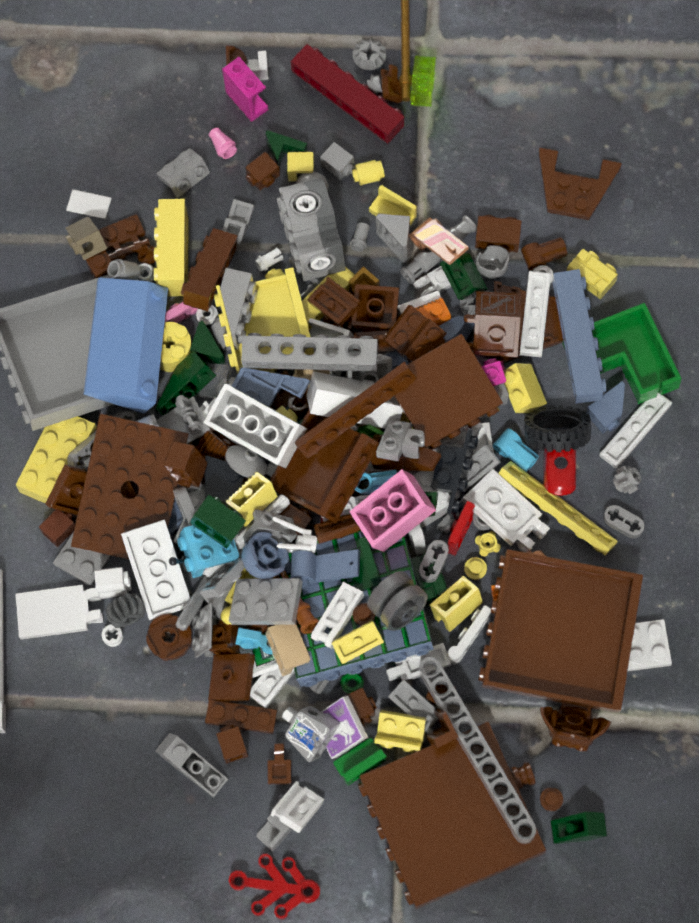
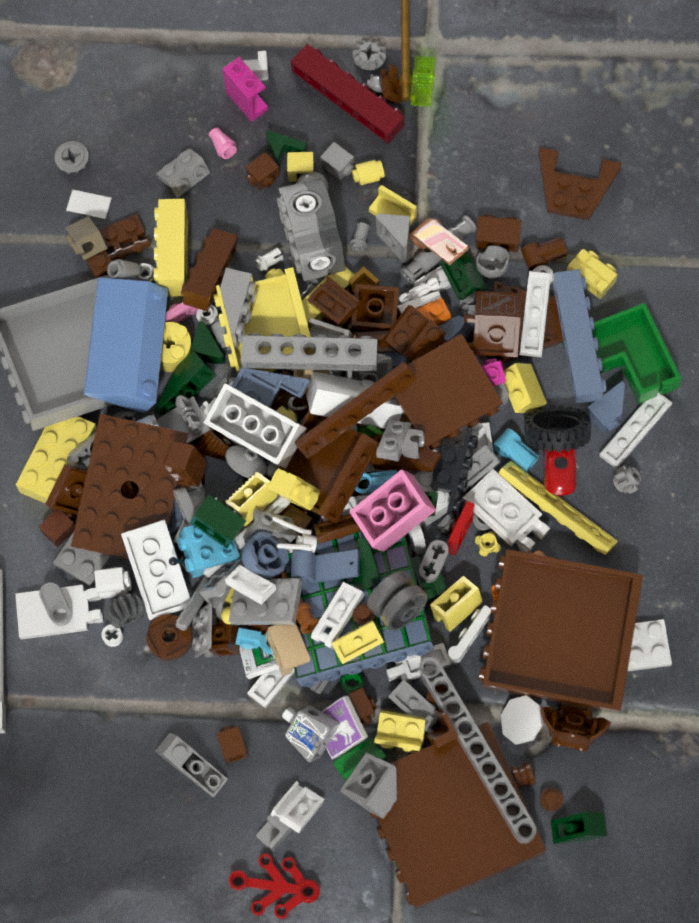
reddish brown plate [138,245,155,265] -> none
reddish brown plate [205,700,277,734] -> none
reddish brown plate [208,653,255,701] -> none
light grey slope [222,199,255,245] -> none
reddish brown tile [226,46,249,65] -> none
reddish brown plate [268,744,292,785] -> none
light yellow plate [464,557,487,580] -> none
light grey beam [604,505,644,539] -> none
none -> light grey piece [39,582,72,626]
none -> light grey gear [55,141,89,174]
none -> white plate [225,565,276,605]
none -> light yellow brick [268,469,320,511]
none -> light grey slope [340,753,397,819]
none -> white axle [399,277,440,304]
none -> white piece [501,695,543,745]

